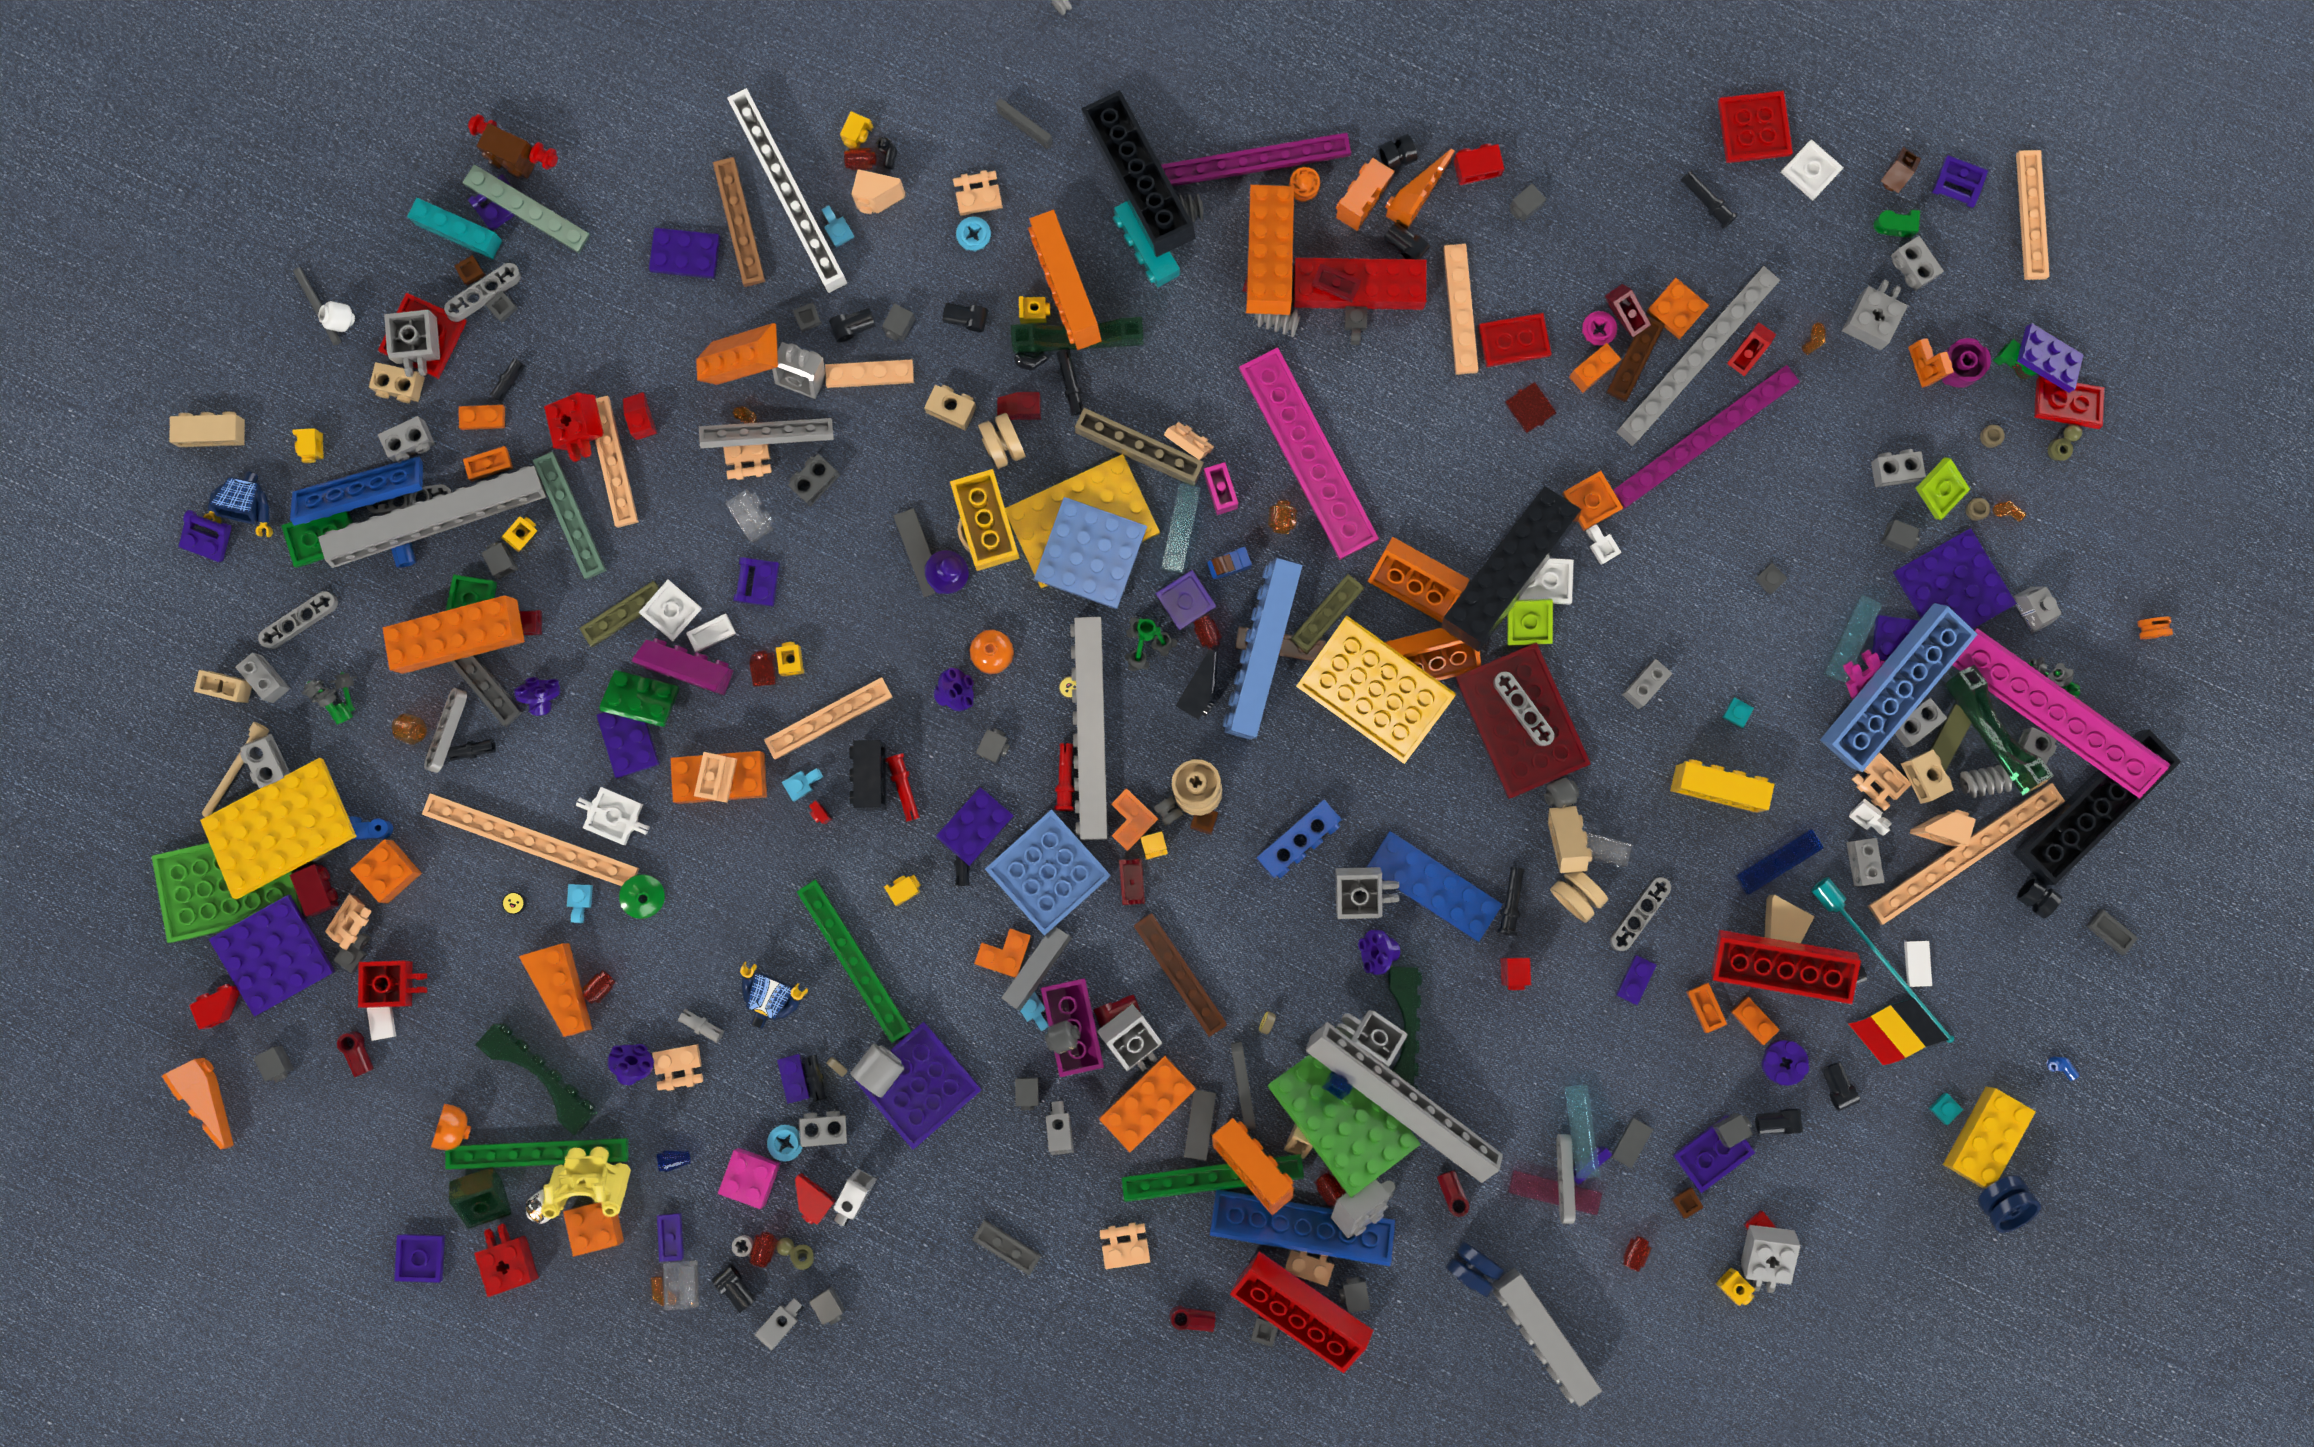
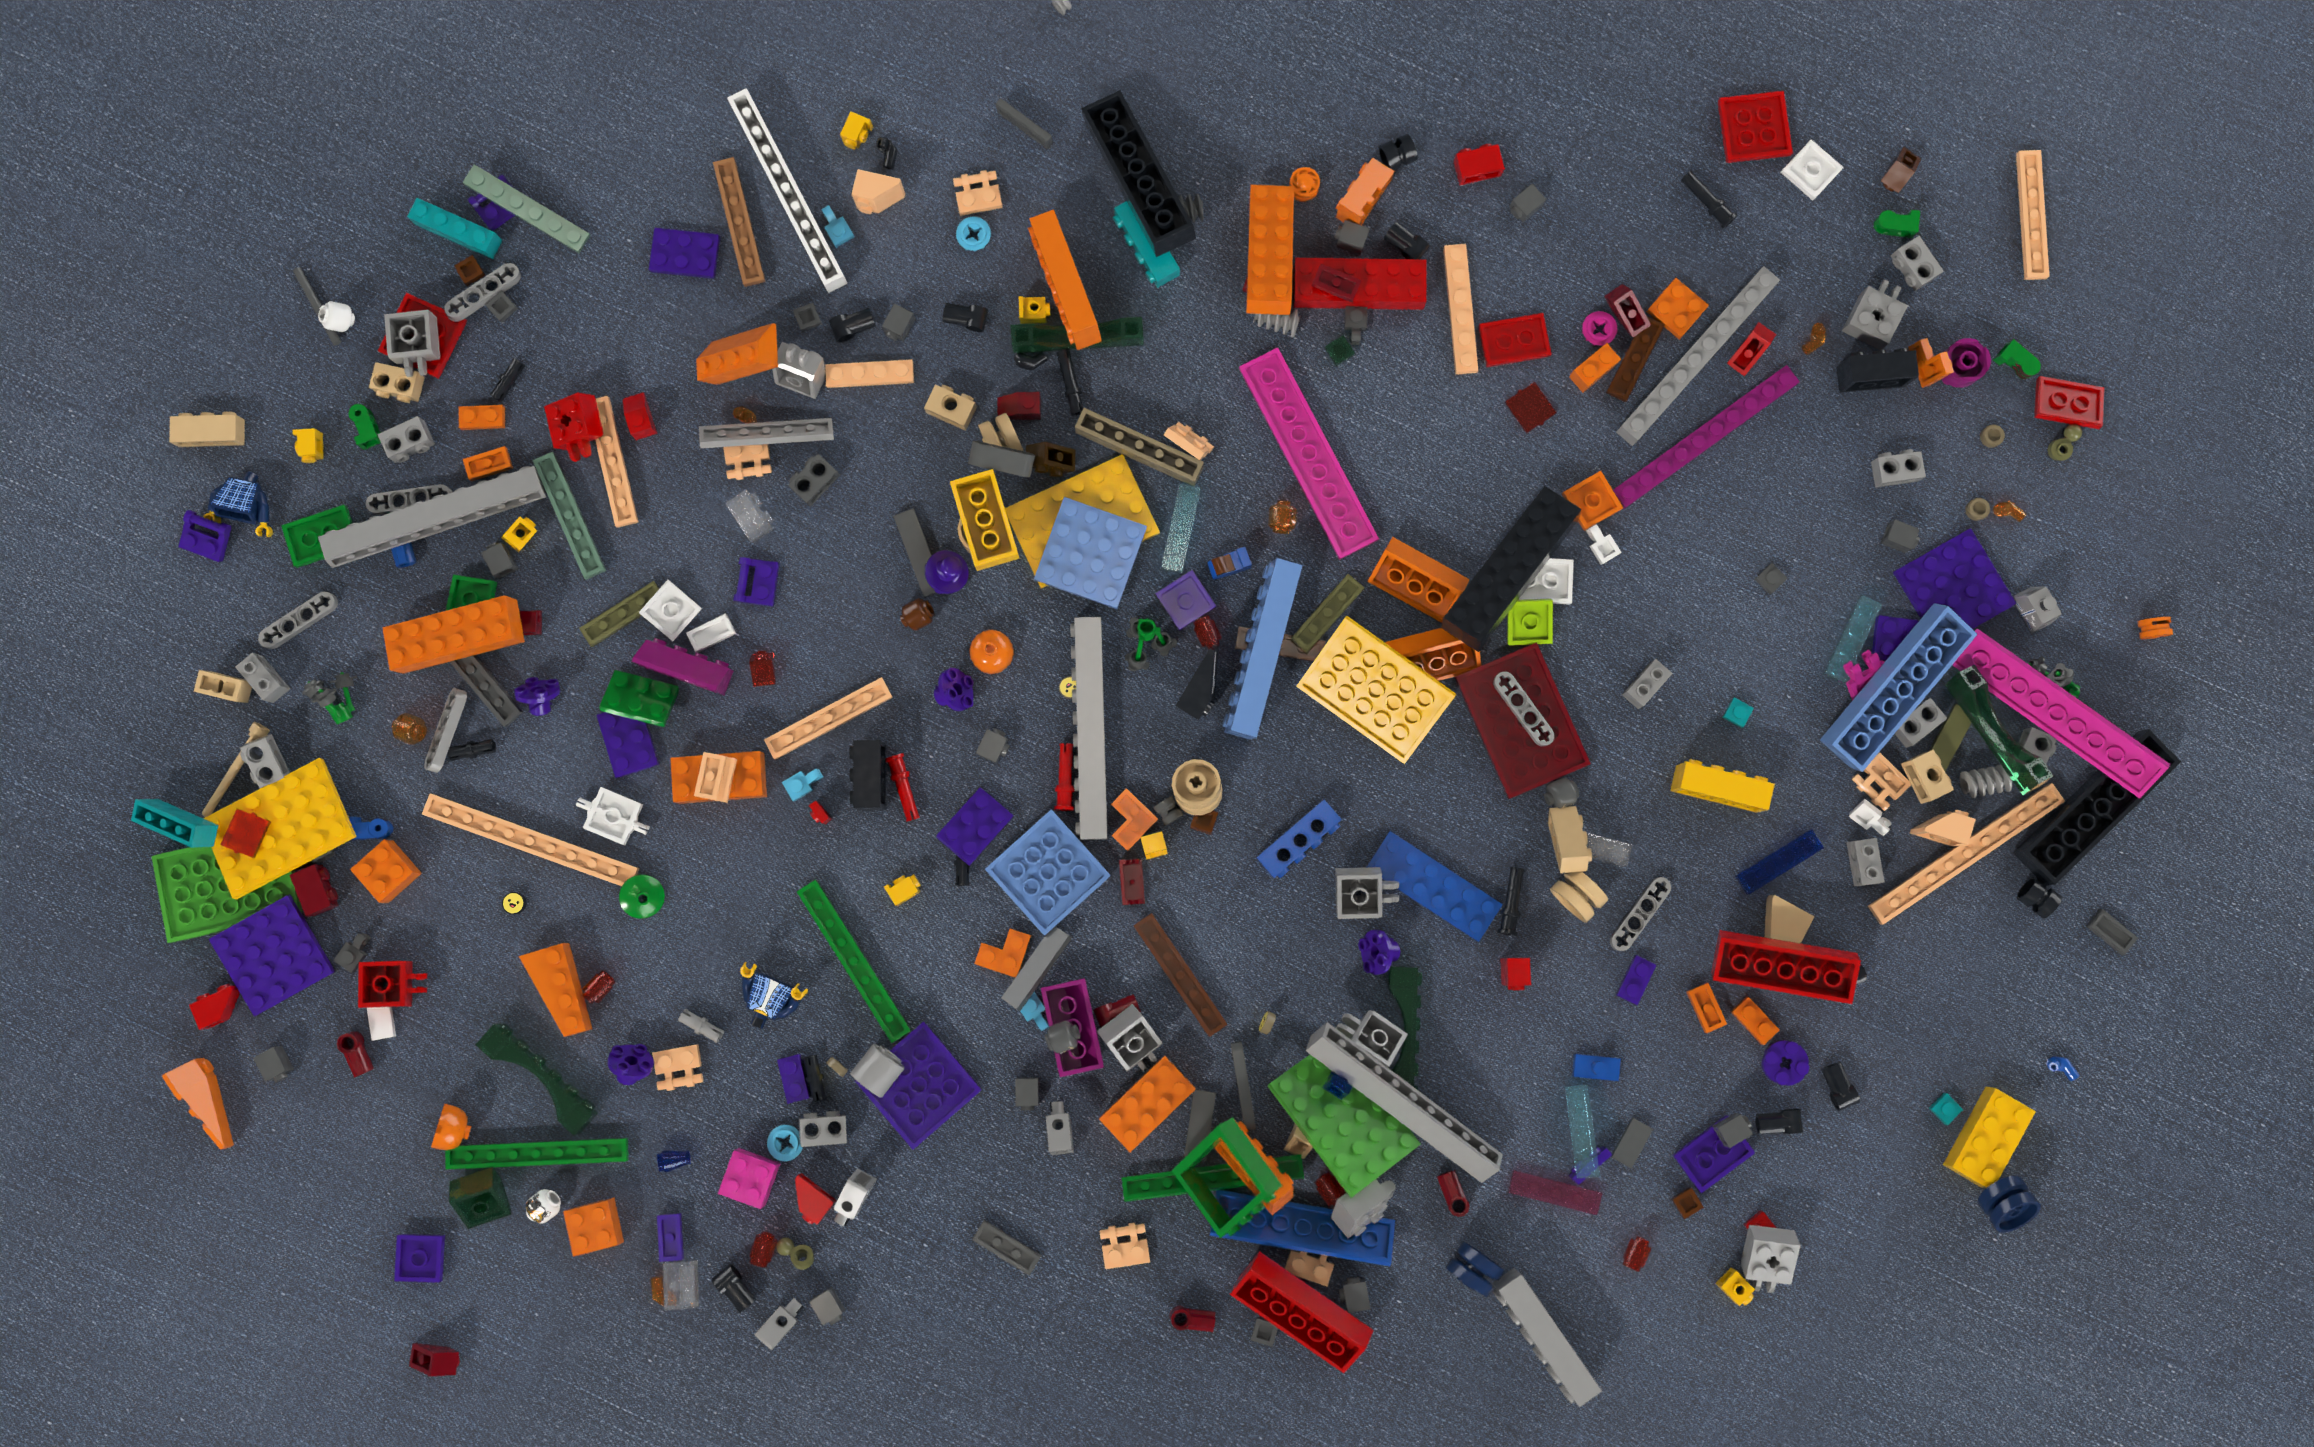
blue plate [290,456,423,526] -> none
light nougat plate [325,894,372,950] -> none
reddish brown brick [468,114,558,179] -> none
red hinge [474,1224,539,1297] -> none
light yellow piece [541,1147,631,1219] -> none
medium azure plate [567,884,593,923] -> none
light grey bush [732,1235,754,1257] -> none
yellow brick [776,642,805,676] -> none
clear red brick [844,147,877,170] -> none
magenta plate [1161,133,1351,187] -> none
dark pink brick [1204,462,1238,515] -> none
orange wedge [1385,149,1455,230] -> none
light grey beam [1556,1134,1576,1224] -> none
flag [1811,877,1954,1065] -> none
white tile [1904,941,1932,987] -> none
lime plate [1916,457,1970,520] -> none
dark purple plate [1931,155,1988,208] -> none
plate [2017,323,2084,393] -> none
none -> teal brick [131,799,218,848]
none -> clear red piece [220,809,271,858]
none -> green leg [348,404,381,450]
none -> dark red slope [409,1343,460,1377]
none -> reddish brown head [900,598,935,631]
none -> dark grey beam [968,441,1035,477]
none -> dark brown brick [1026,442,1076,477]
none -> green window [1172,1117,1282,1238]
none -> clear green plate [1324,335,1355,366]
none -> dark grey brick [1335,220,1370,255]
none -> blue tile [1572,1054,1621,1081]
none -> black brick [1836,348,1919,393]

